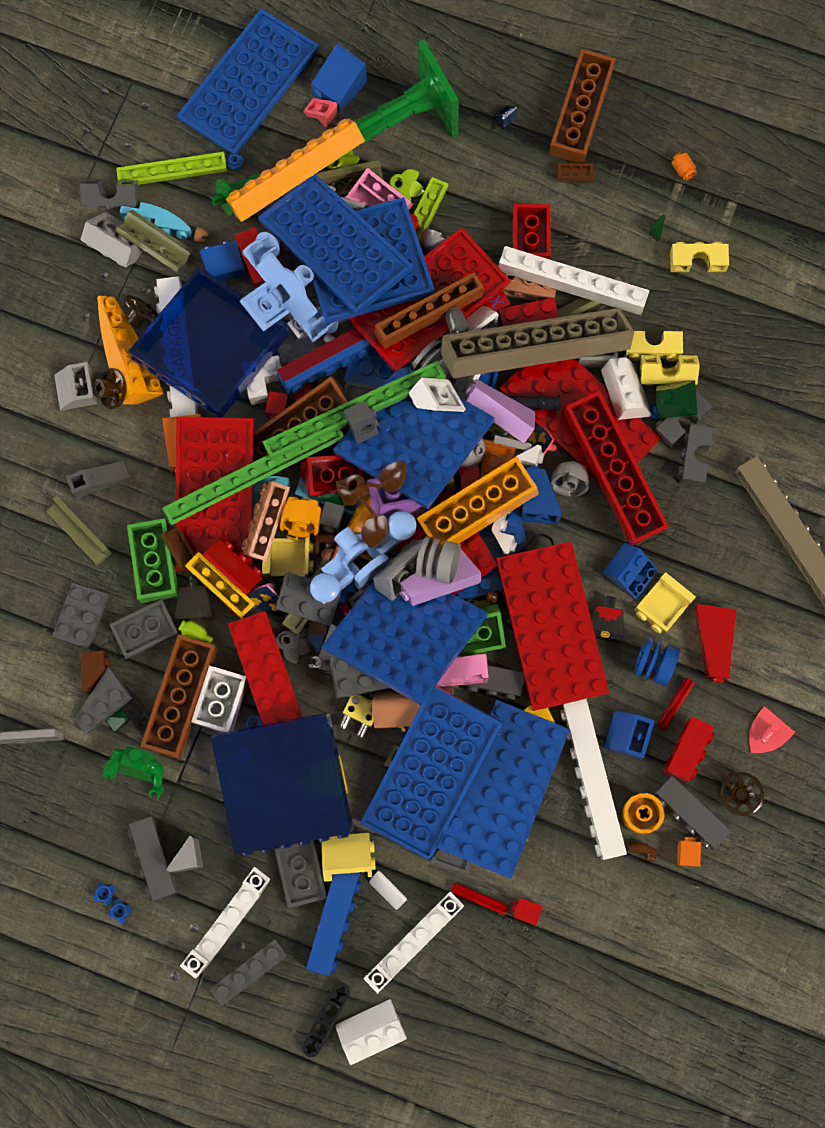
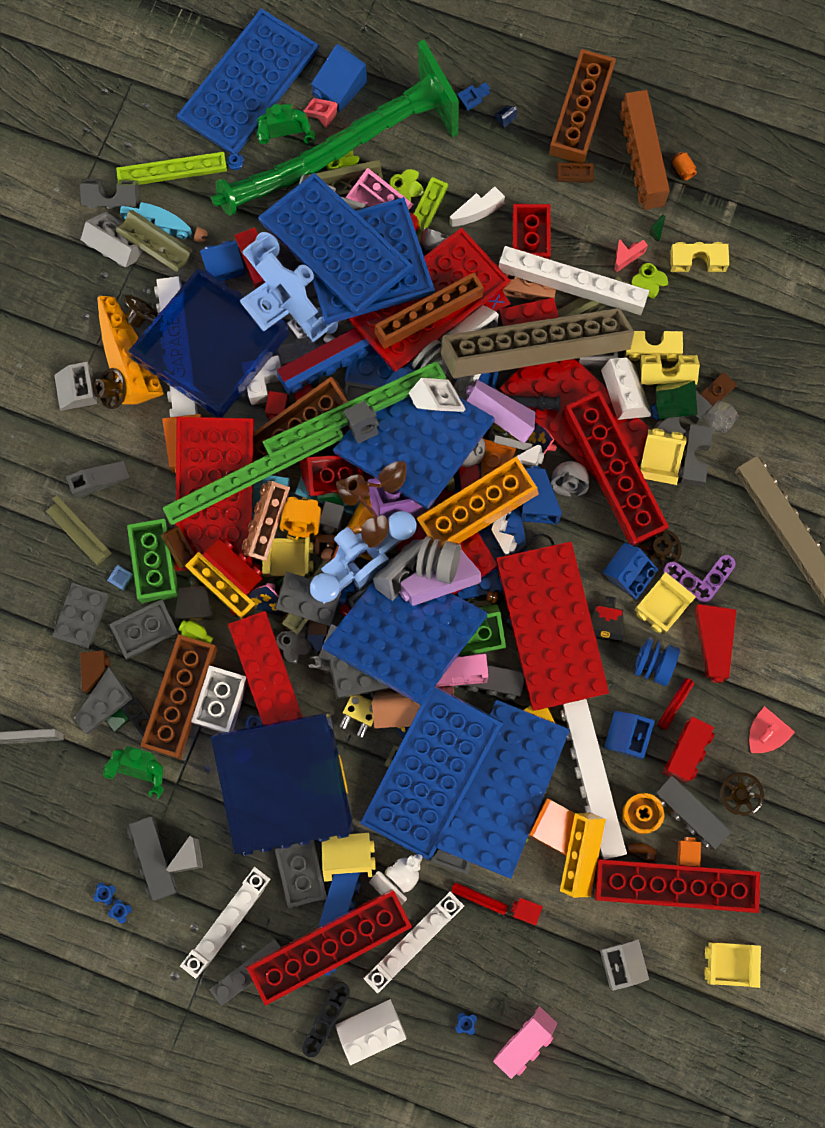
light orange brick [226,118,365,222] -> none
dark grey brick [445,307,469,334] -> none
none -> medium blue tile [107,564,134,591]
none -> red brick [246,889,412,1006]
none -> green torso [256,103,316,144]
none -> white piece [384,854,423,893]
none -> white slope [450,187,505,227]
none -> blue plate [455,1013,477,1035]
none -> blue plate [457,82,490,111]
none -> bright pink wedge [493,1006,557,1079]
none -> slope [528,798,575,856]
none -> yellow brick [560,813,606,898]
none -> red brick [594,859,760,913]
none -> light grey slope [599,939,649,991]
none -> coral slope [614,239,648,273]
none -> dark orange brick [619,90,670,210]
none -> lime plate [631,263,668,299]
none -> light yellow panel [640,428,687,485]
none -> dark brown wheel [640,529,682,570]
none -> medium lavender beam [663,555,735,603]
none -> reddish brown plate [700,372,737,411]
none -> light yellow panel [704,942,761,988]
none -> clear brick [705,401,739,433]

